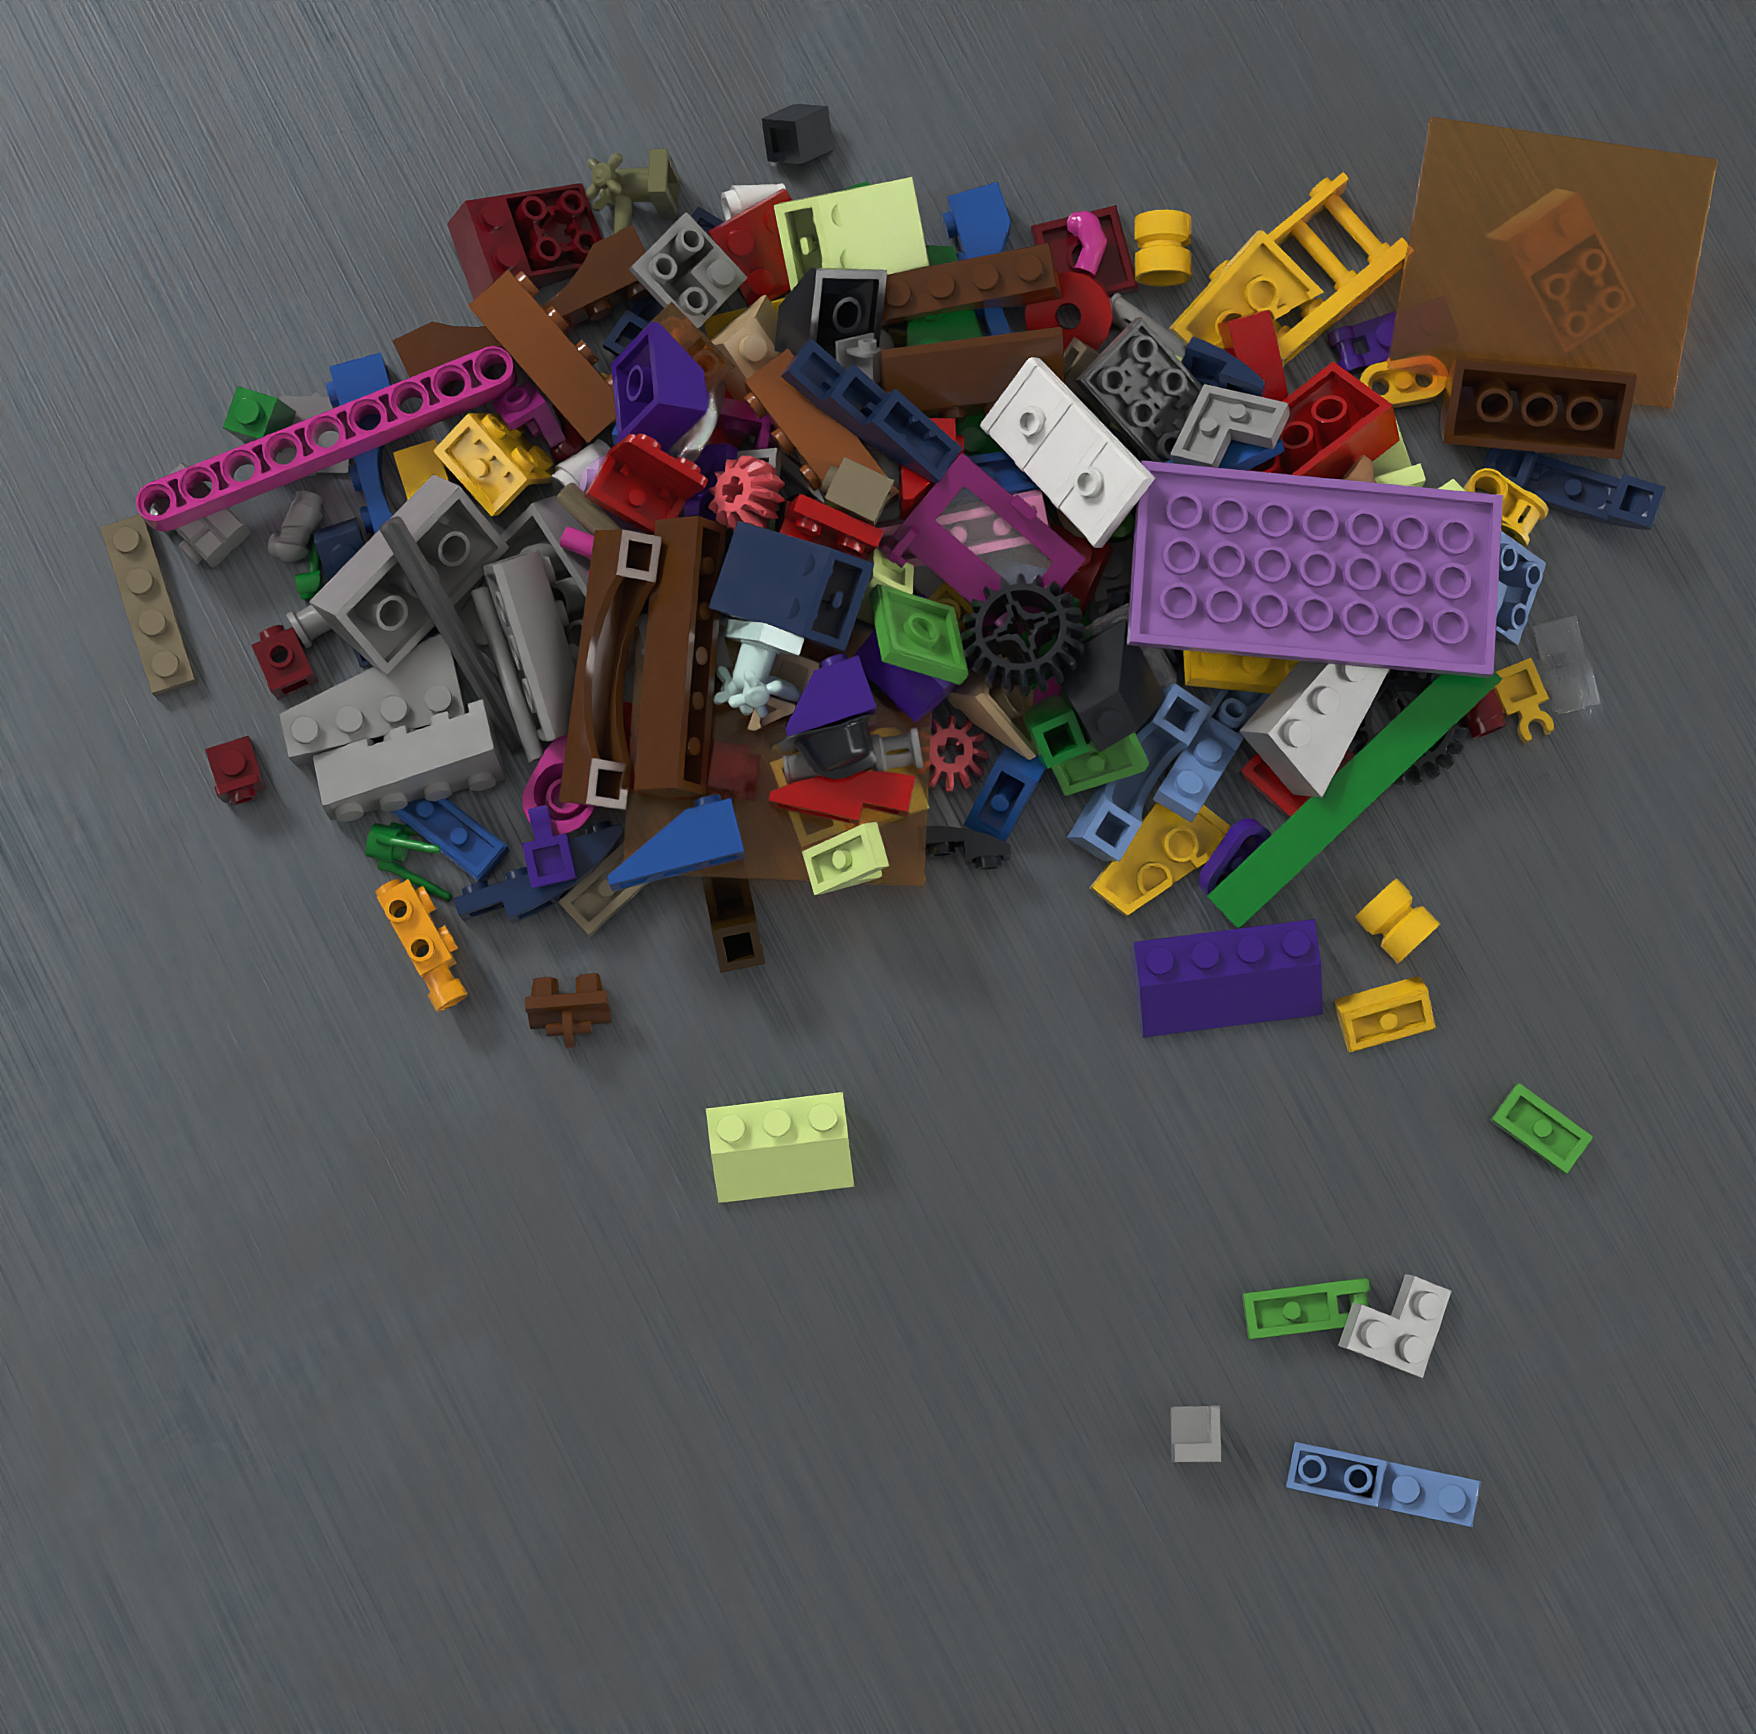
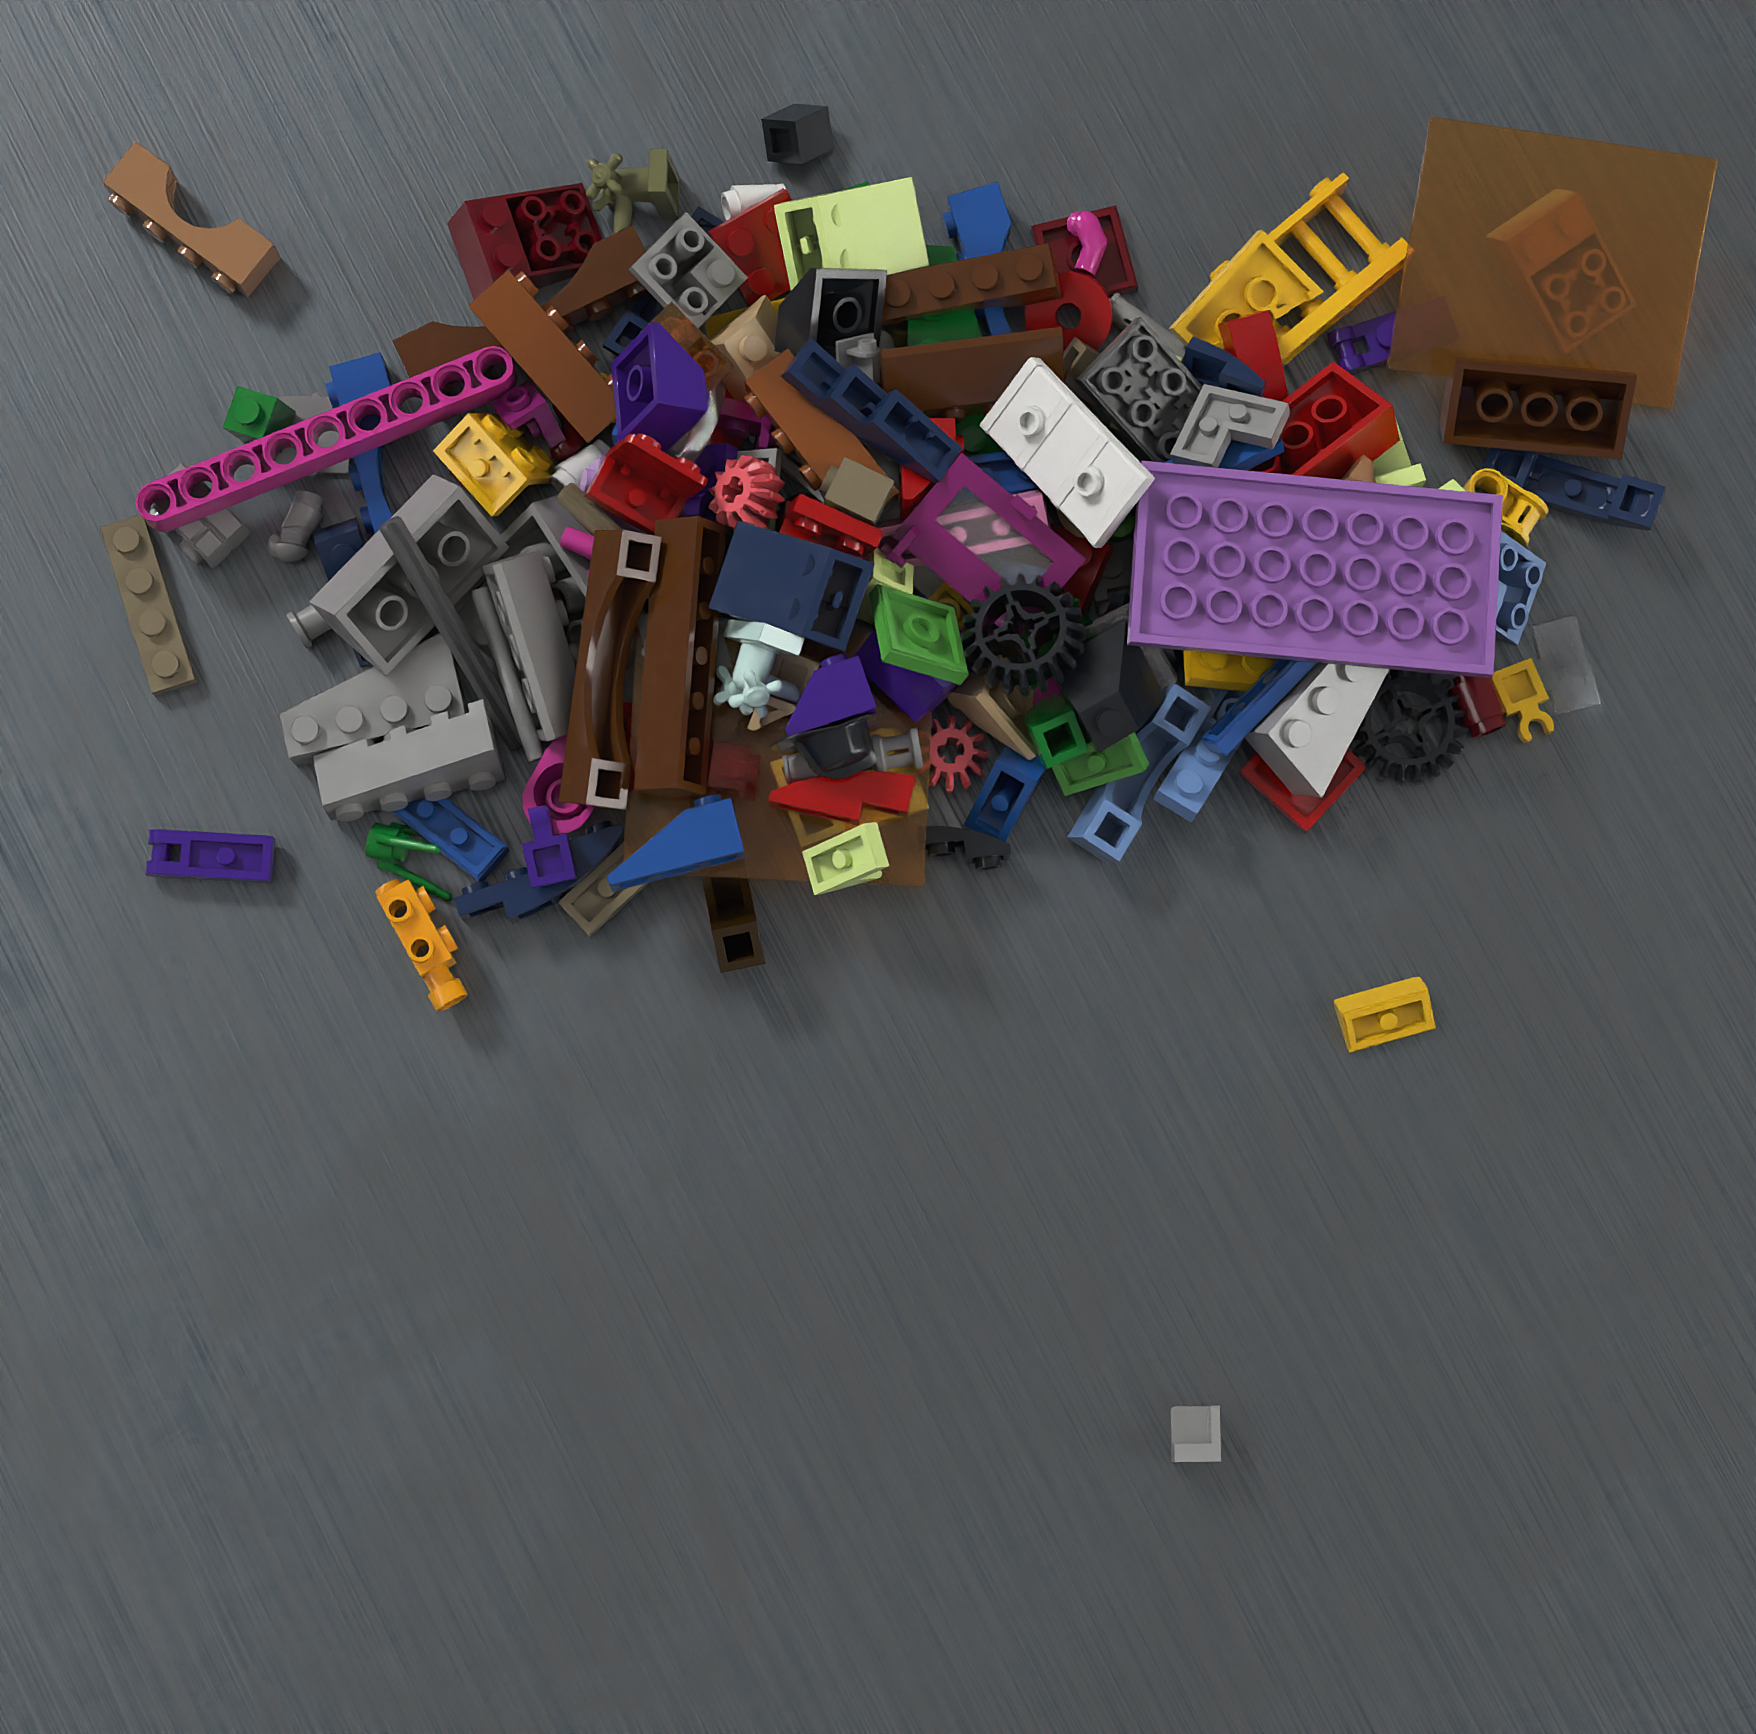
dark red bracket [205,736,267,805] -> none
dark red brick [251,625,319,700] -> none
green hand [295,536,324,600] -> none
yellow brick [393,439,451,500] -> none
reddish brown hips [525,973,612,1048] -> none
yellowish green slope [706,1092,854,1203] -> none
yellow wing [1089,801,1231,916] -> none
dark purple slope [1130,919,1323,1038] -> none
yellow wheel [1134,210,1192,287] -> none
dark purple plate [1199,818,1271,896] -> none
green tile [1206,671,1502,929] -> none
bright green plate [1242,1278,1371,1340] -> none
medium blue slope [1286,1442,1481,1528] -> none
light grey plate [1338,1274,1452,1378] -> none
yellow wheel [1354,878,1441,964] -> none
yellow plate [1360,355,1448,409] -> none
bright green plate [1490,1083,1593,1175] -> none
none -> medium nougat arch [102,141,281,298]
none -> dark purple plate [145,829,275,883]
none -> blue tile [1201,659,1317,756]

